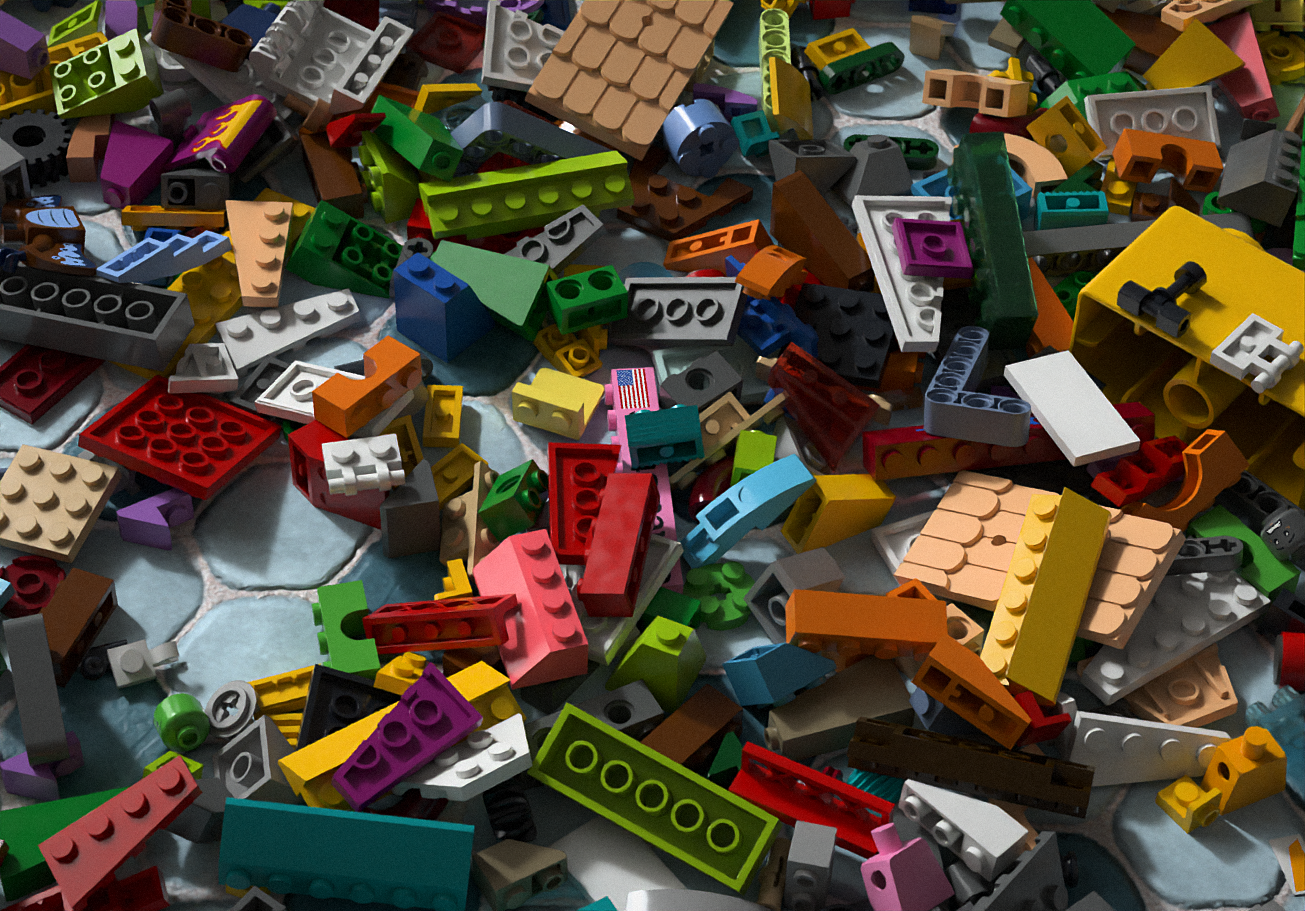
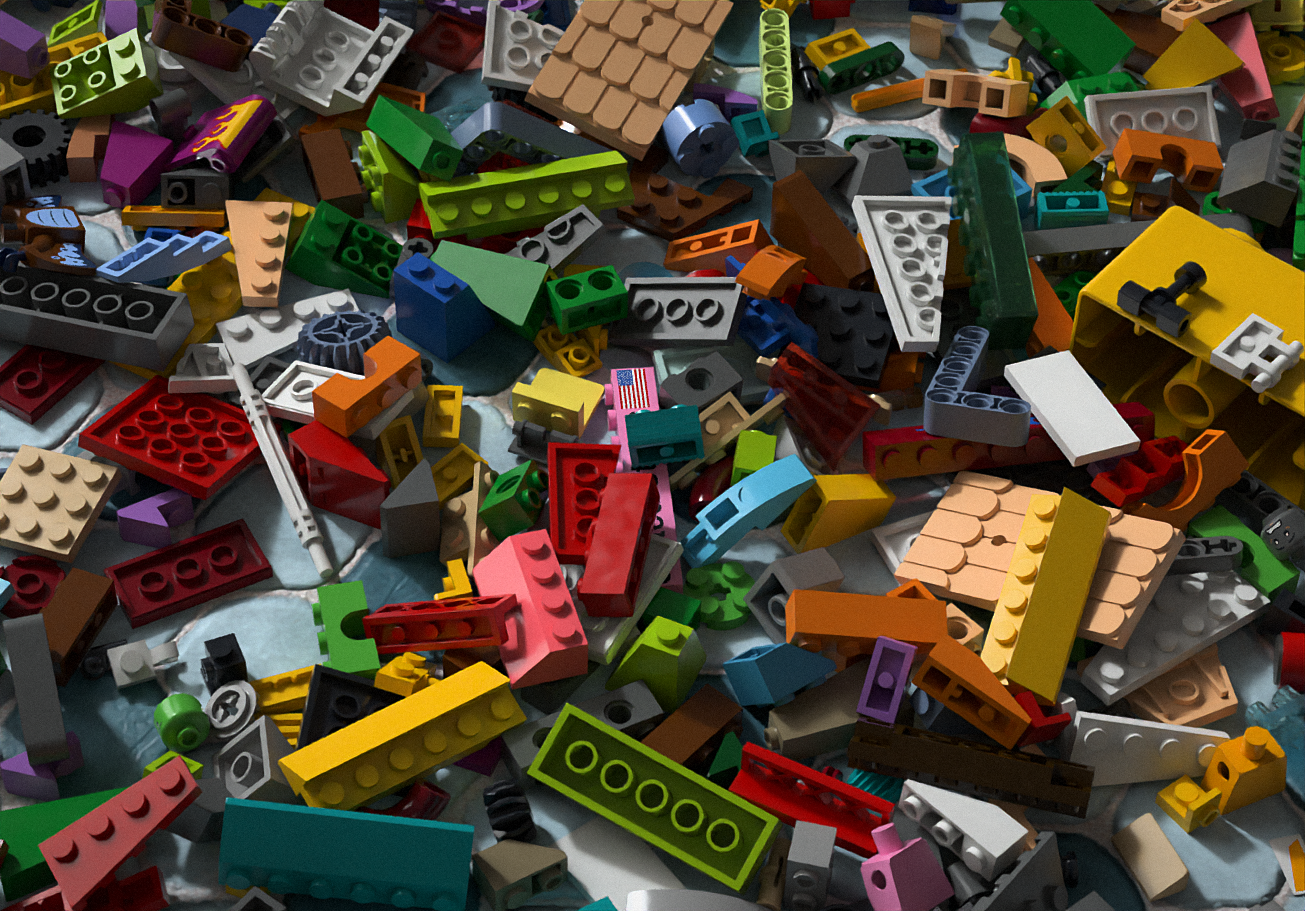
medium nougat plate [282,93,333,133] -> none
white plate [322,434,405,496] -> none
red slope [326,113,386,148] -> none
magenta wing [331,662,483,812] -> none
white wing [392,713,533,801] -> none
yellow plate [414,83,482,119] -> none
yellow slope [769,57,814,140] -> none
magenta tile [892,218,974,279] -> none
none -> dark red tile [103,518,273,630]
none -> black brick [200,633,248,697]
none -> white axle [231,363,334,577]
none -> sand blue gear [297,309,392,374]
none -> dark grey hinge [508,419,584,465]
none -> light orange axle [851,68,969,113]
none -> medium lavender slope [856,635,918,723]
none -> tan slope [1110,813,1189,902]

